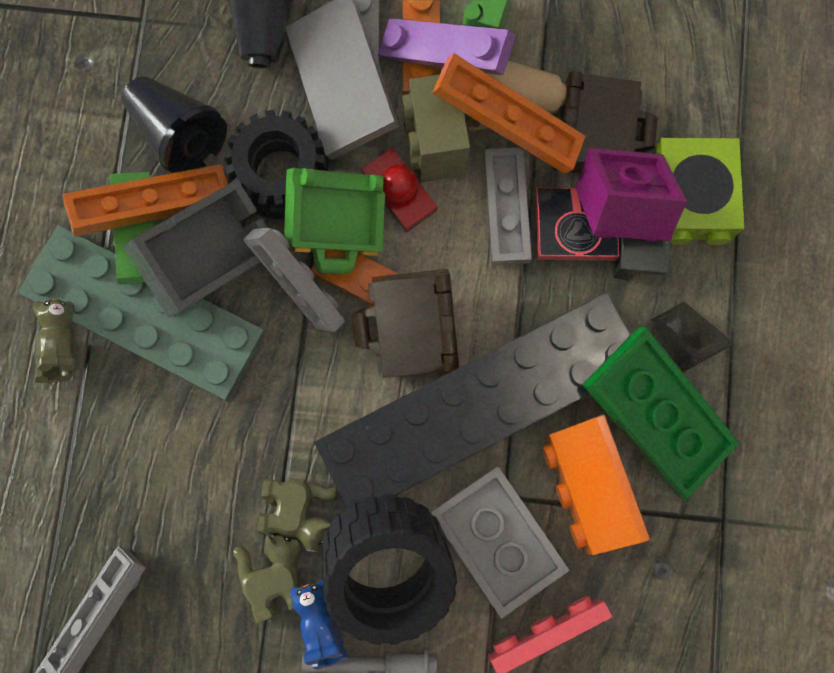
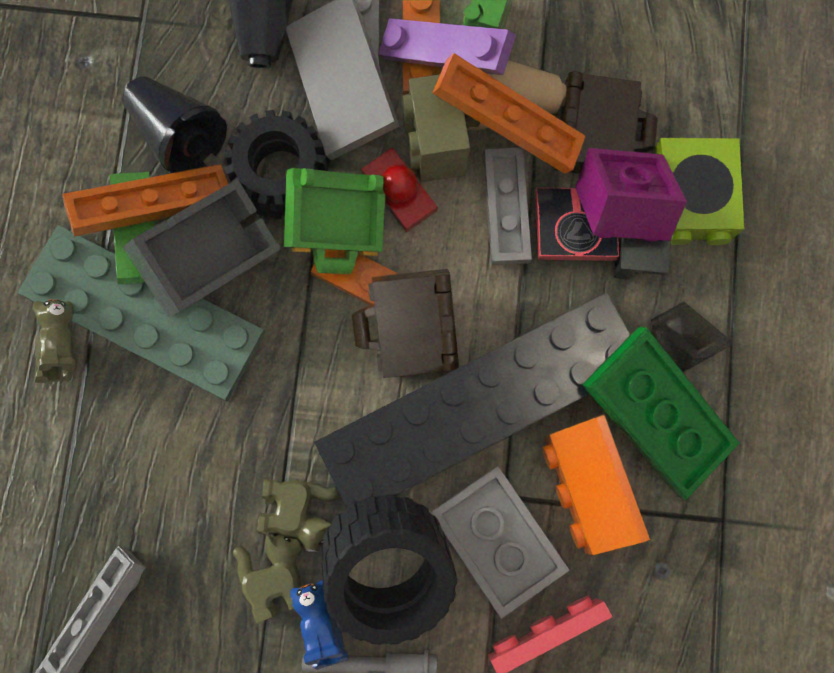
light grey plate [243,228,345,332] -> none

